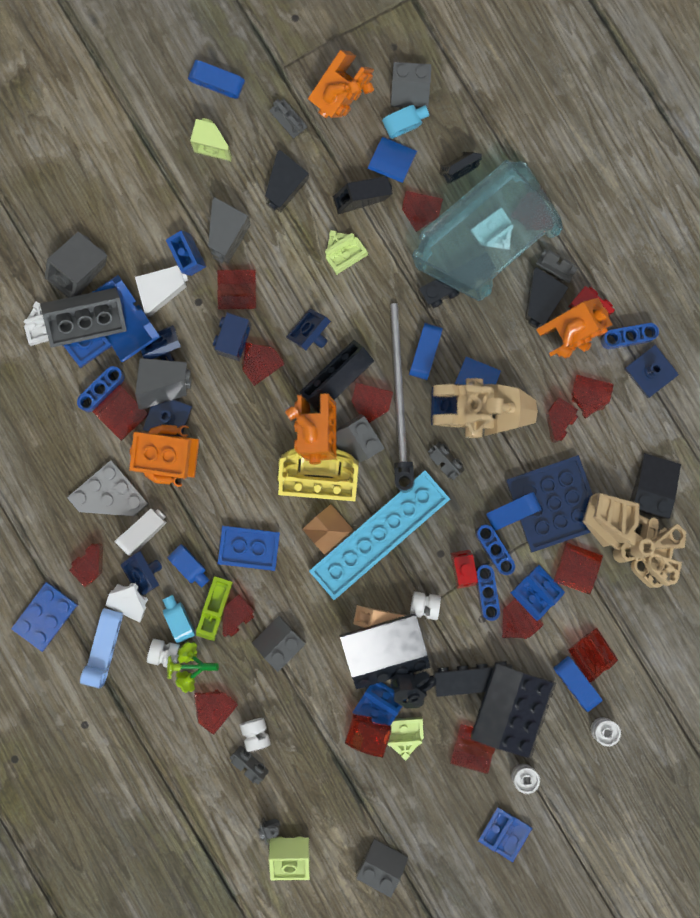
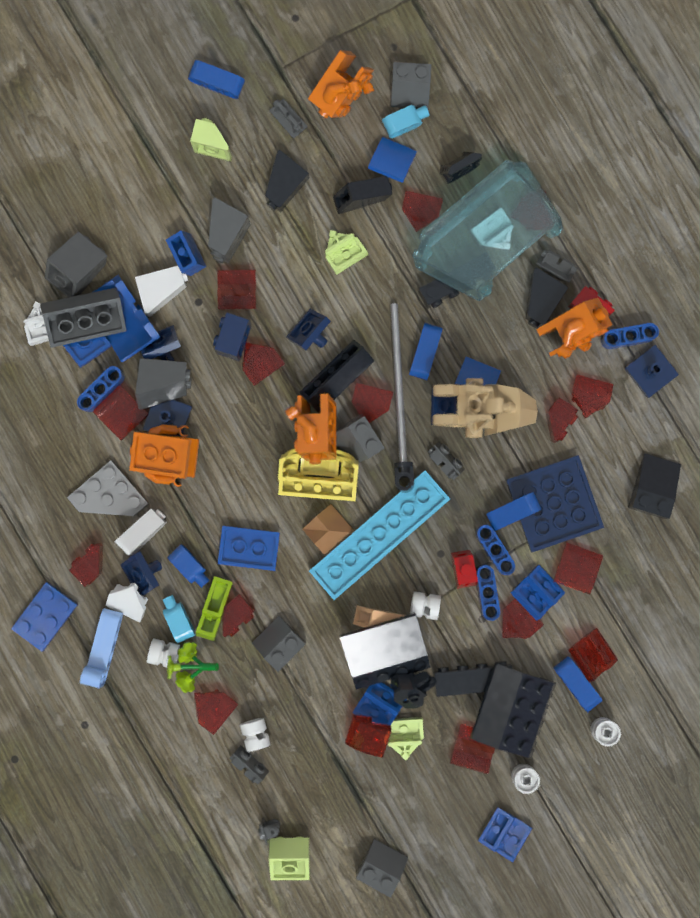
tan piece [583,493,686,588] -> none

